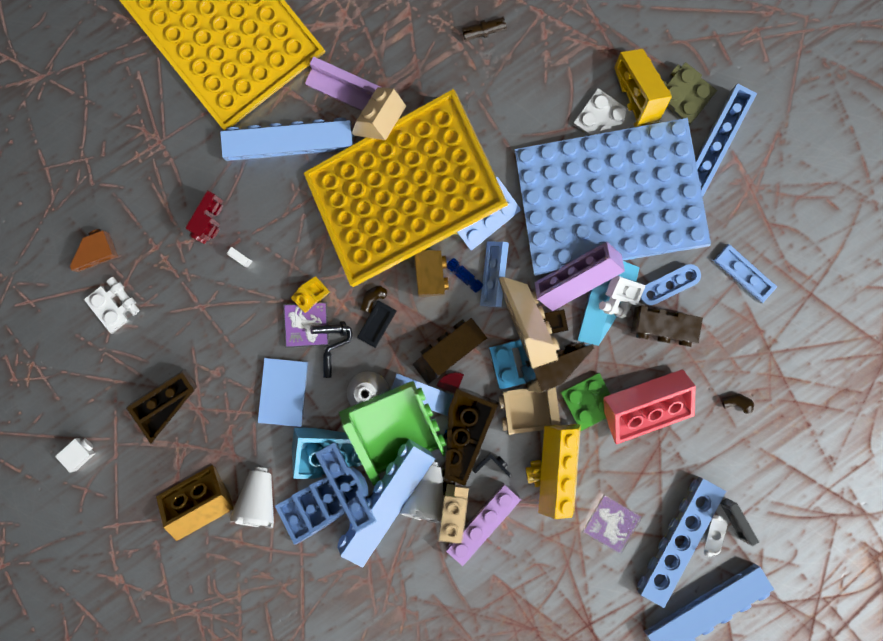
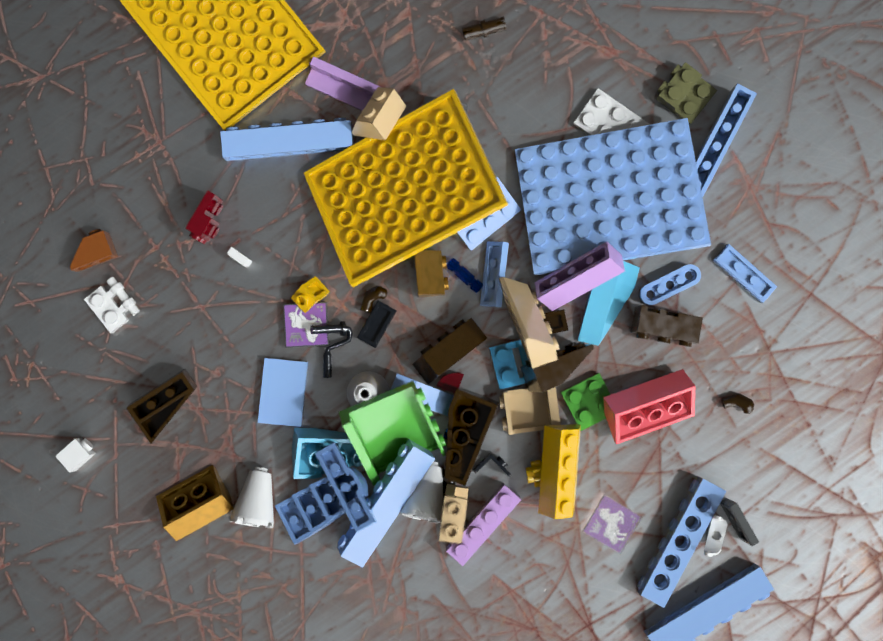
white plate [599,275,645,318] -> none
yellow wedge [614,49,672,127] -> none

